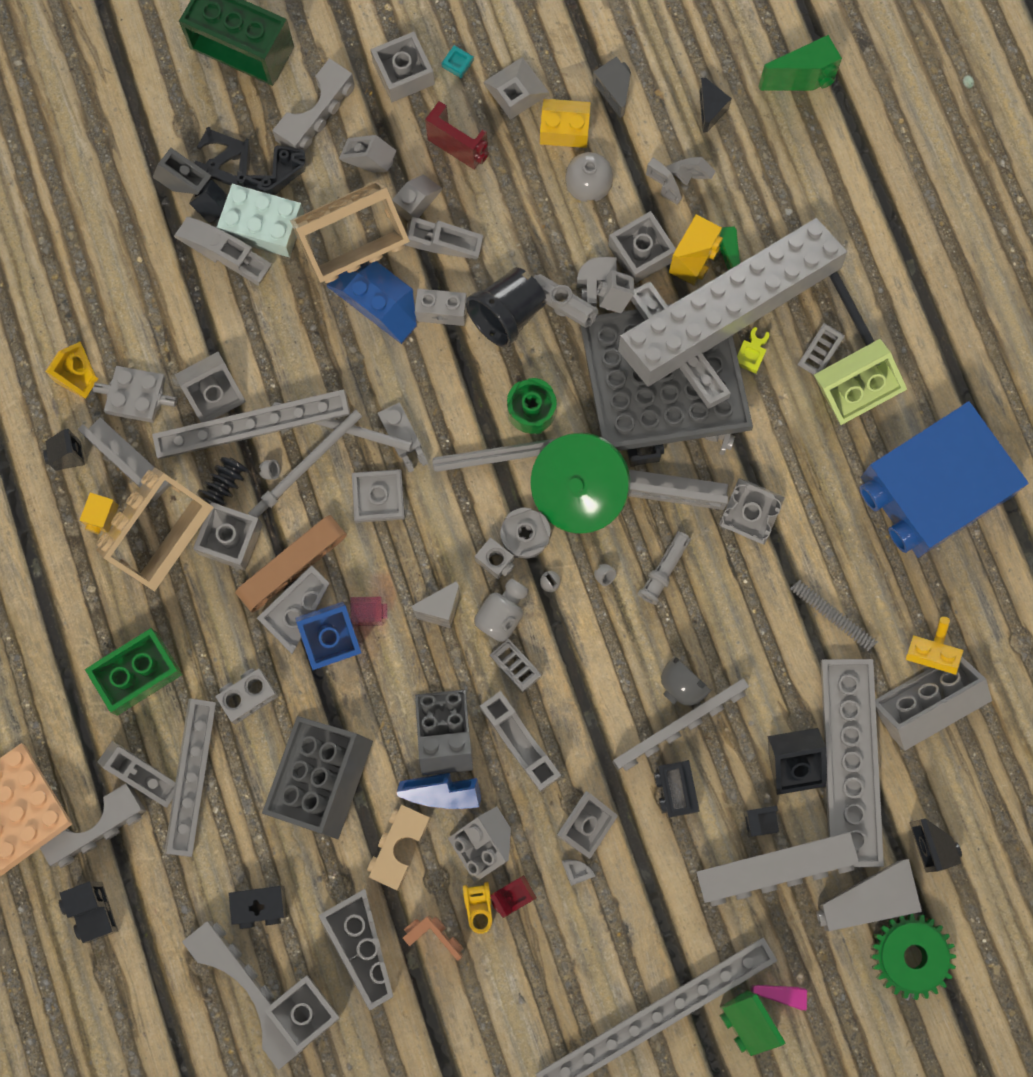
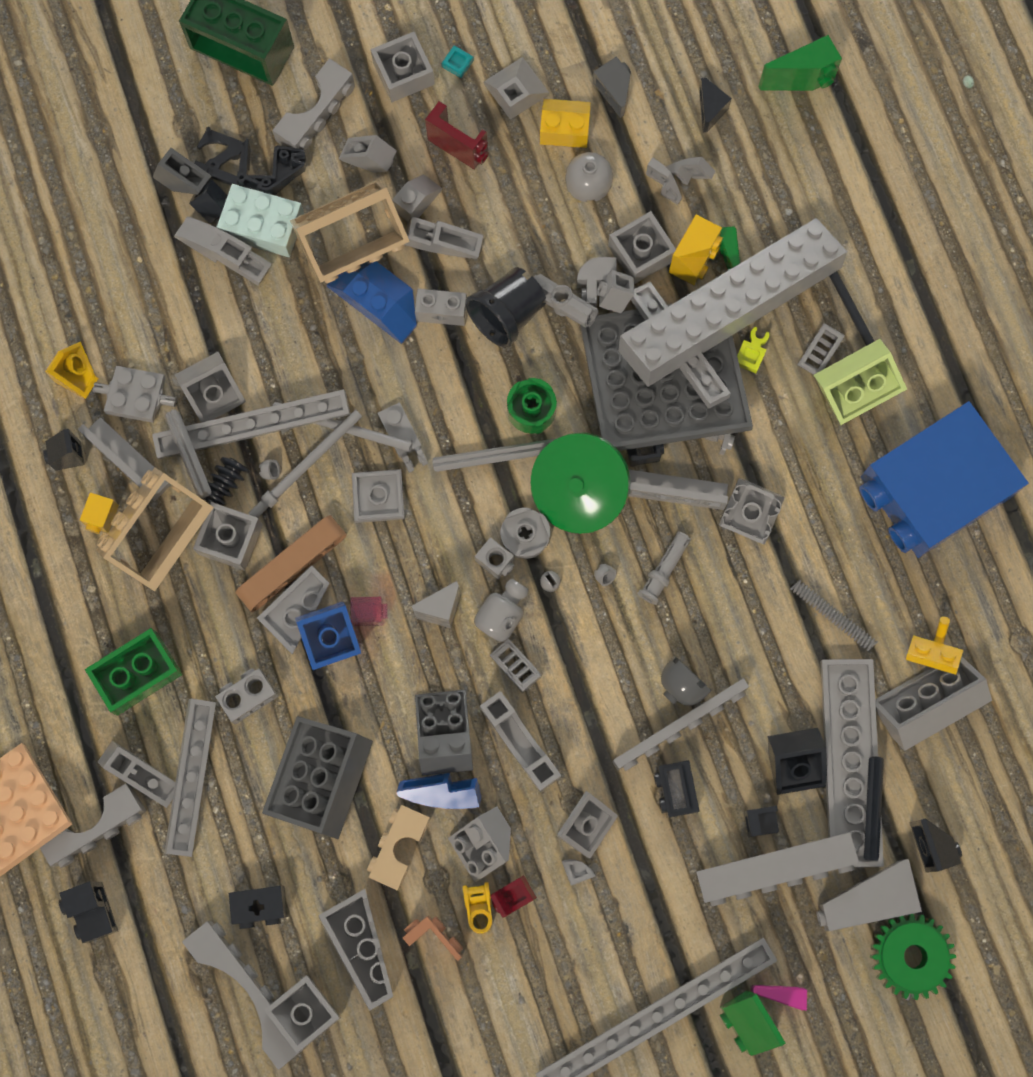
none -> light grey axle [165,410,211,499]
none -> black axle [864,756,884,861]

